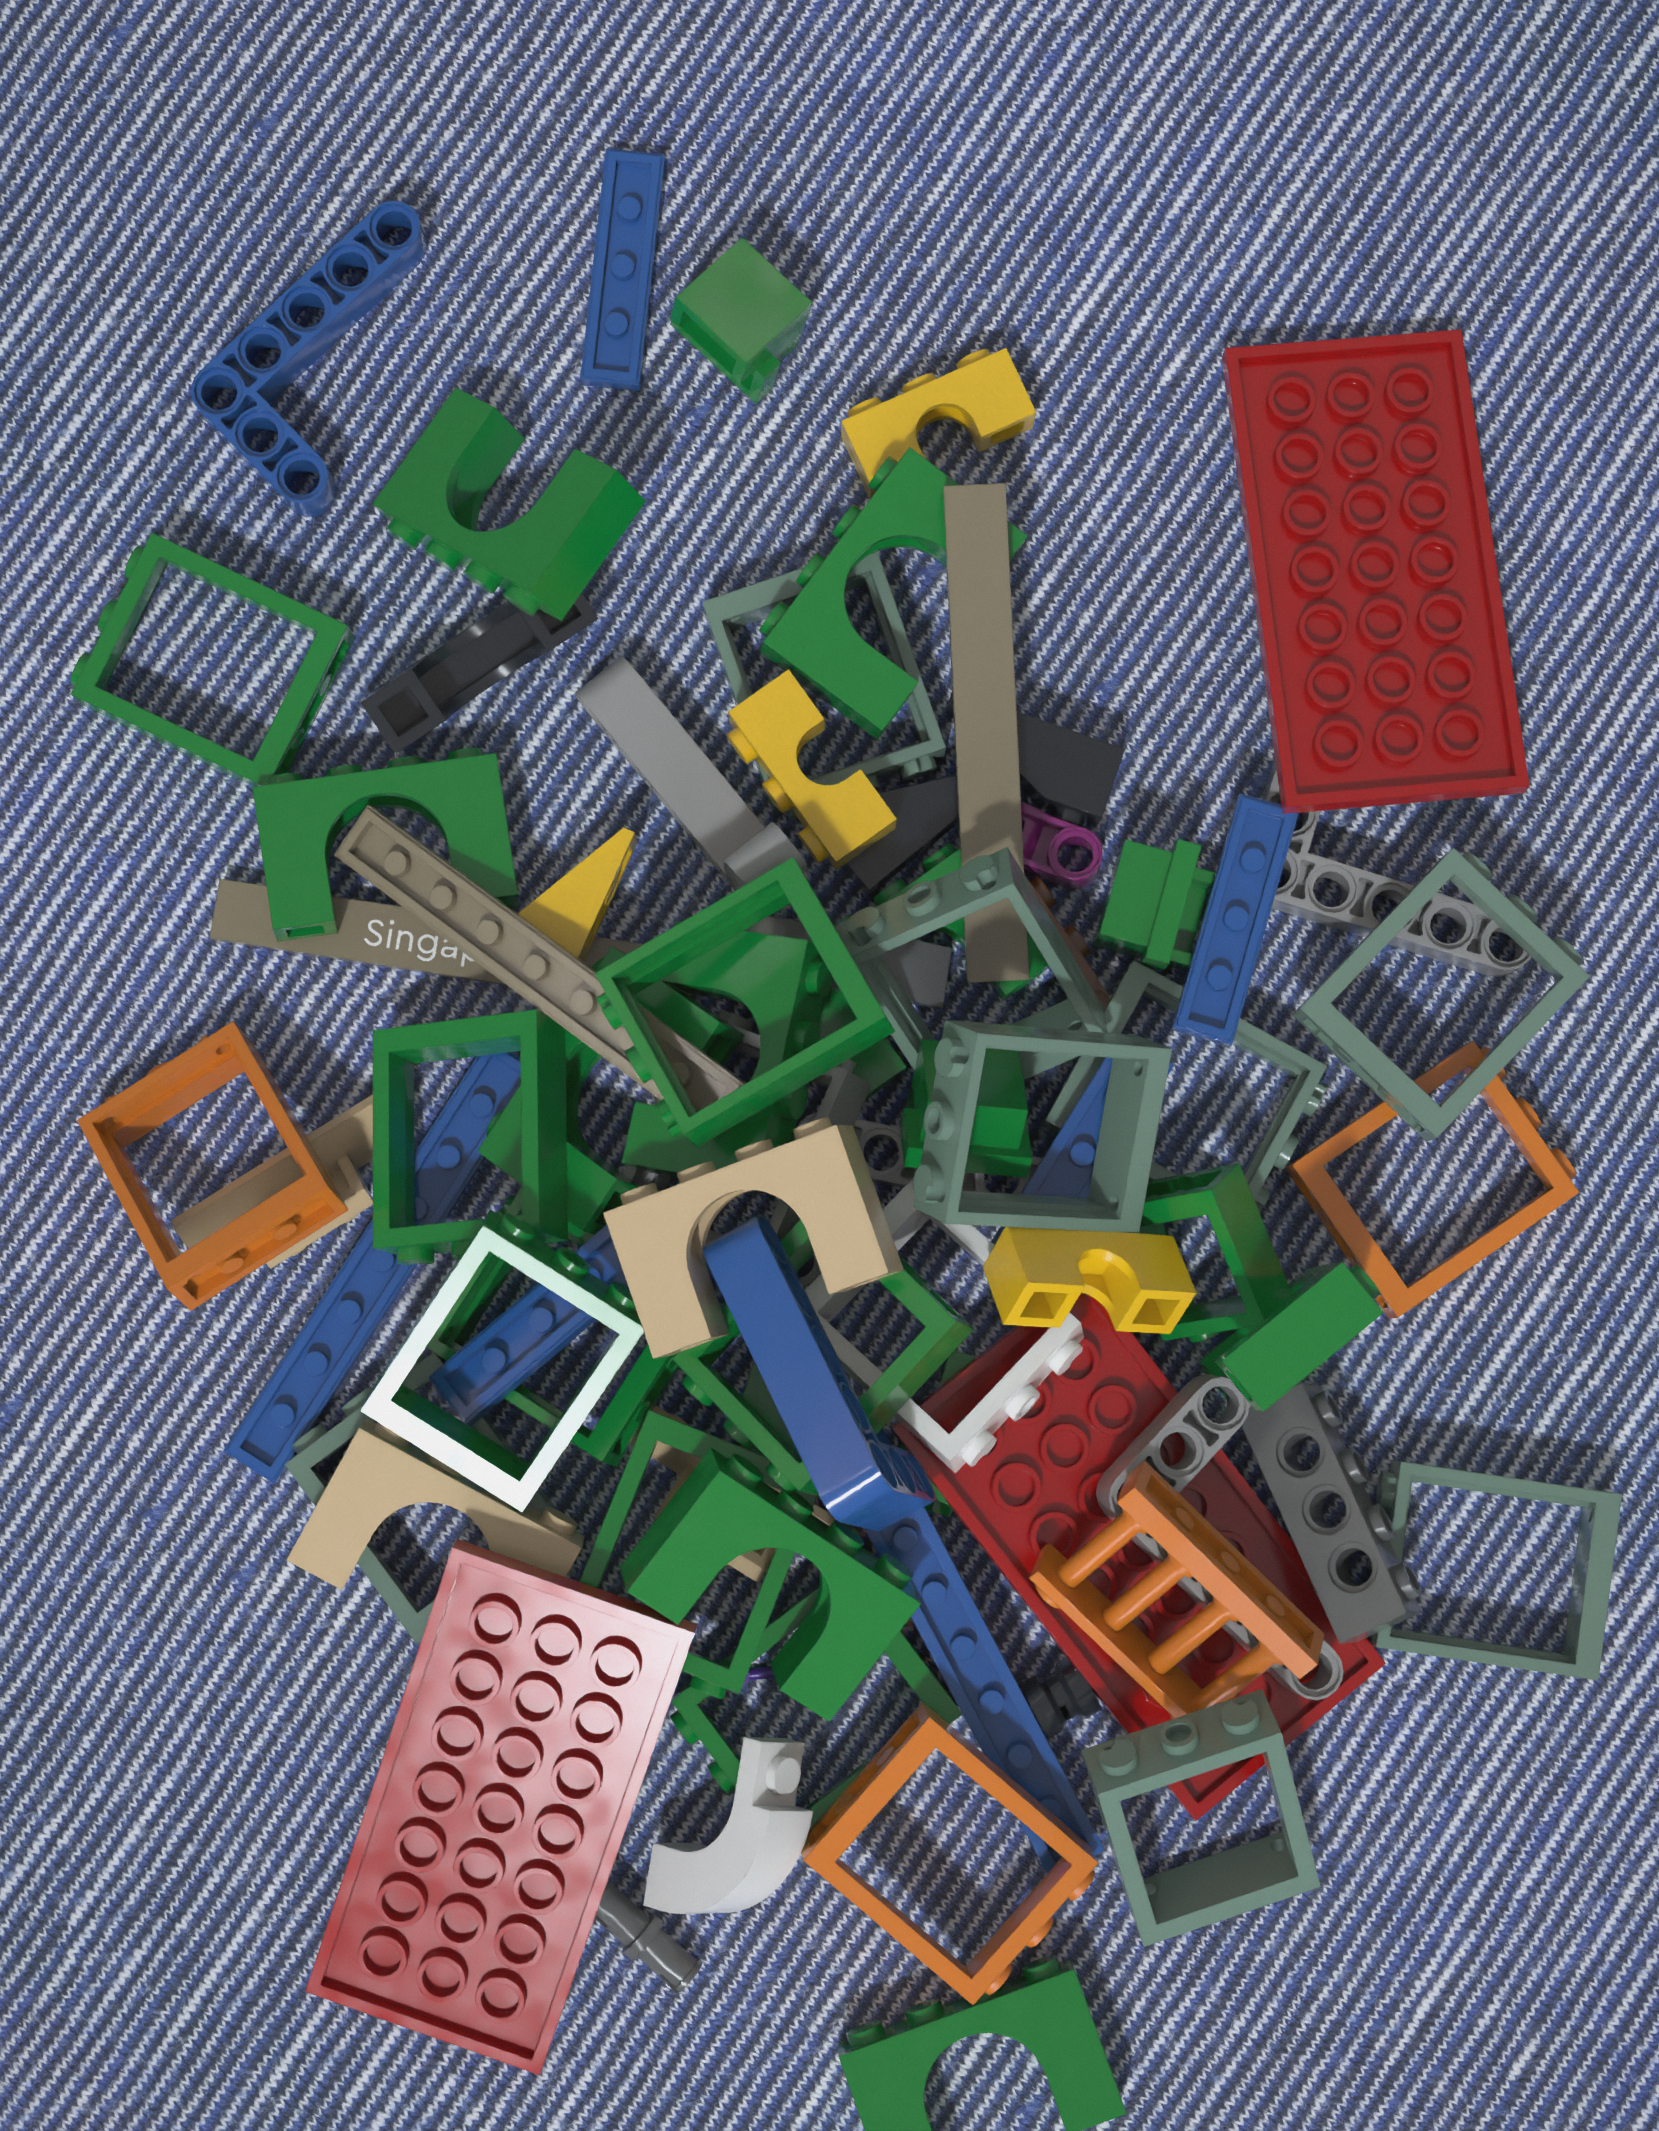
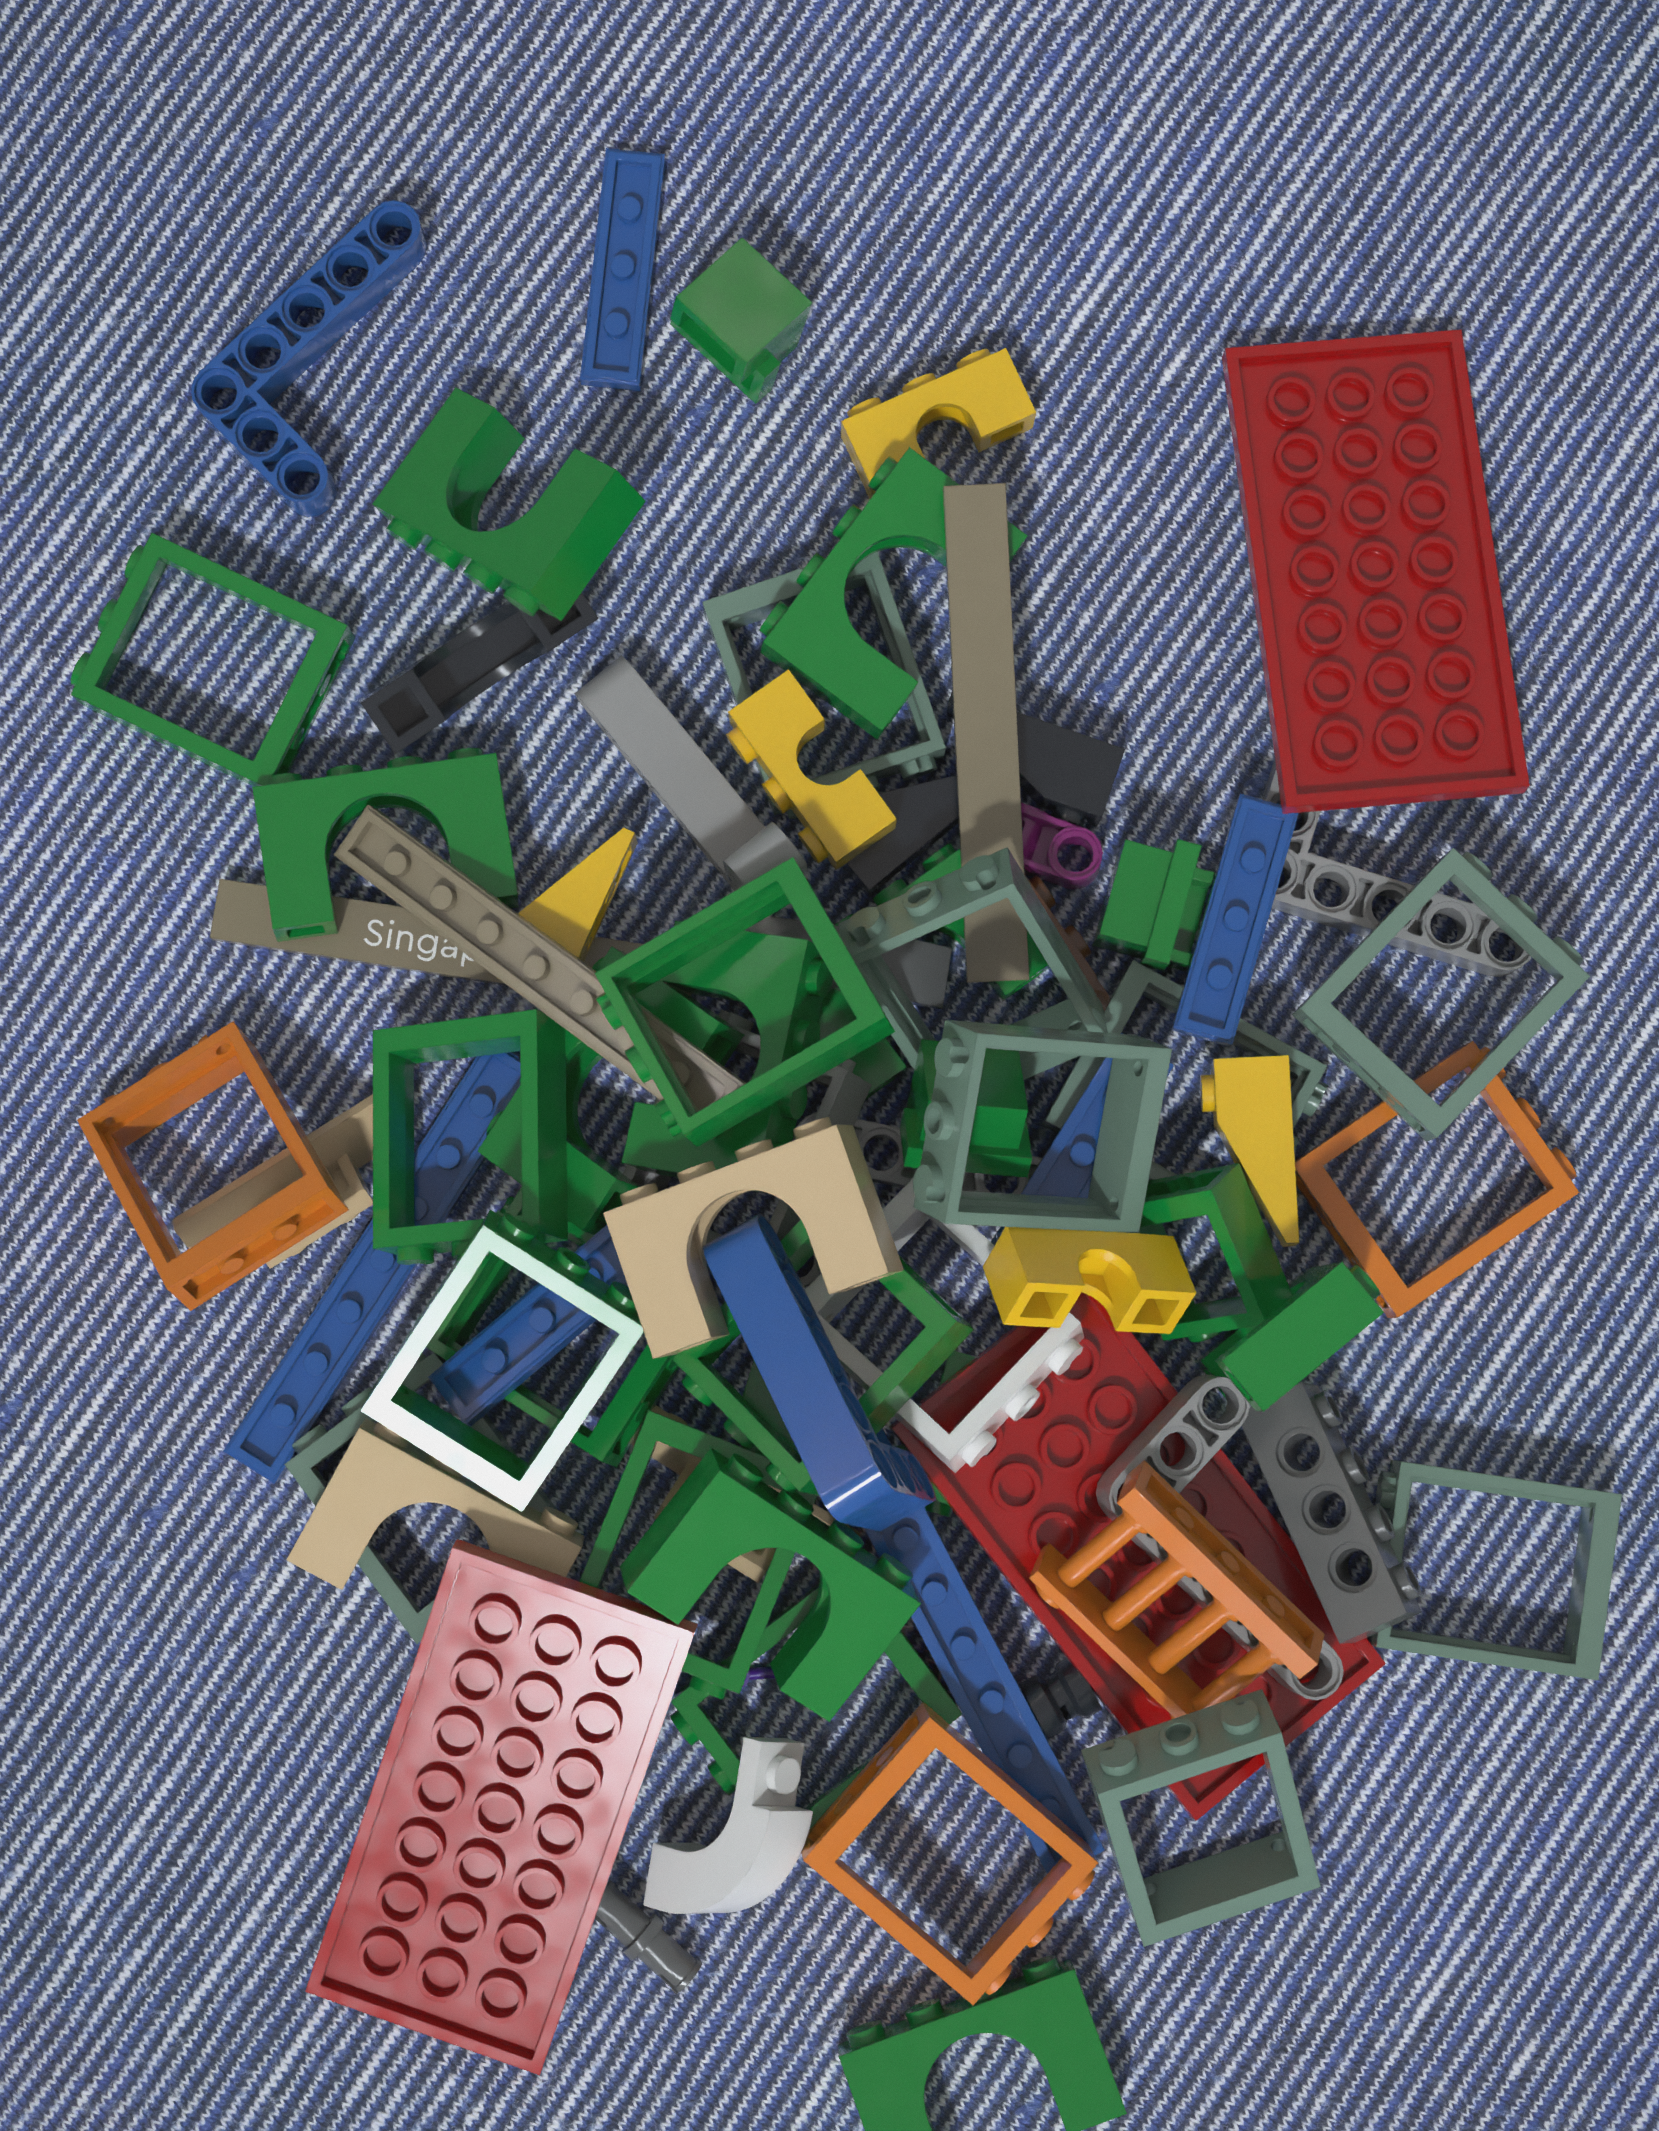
none -> yellow slope [1200,1055,1299,1247]

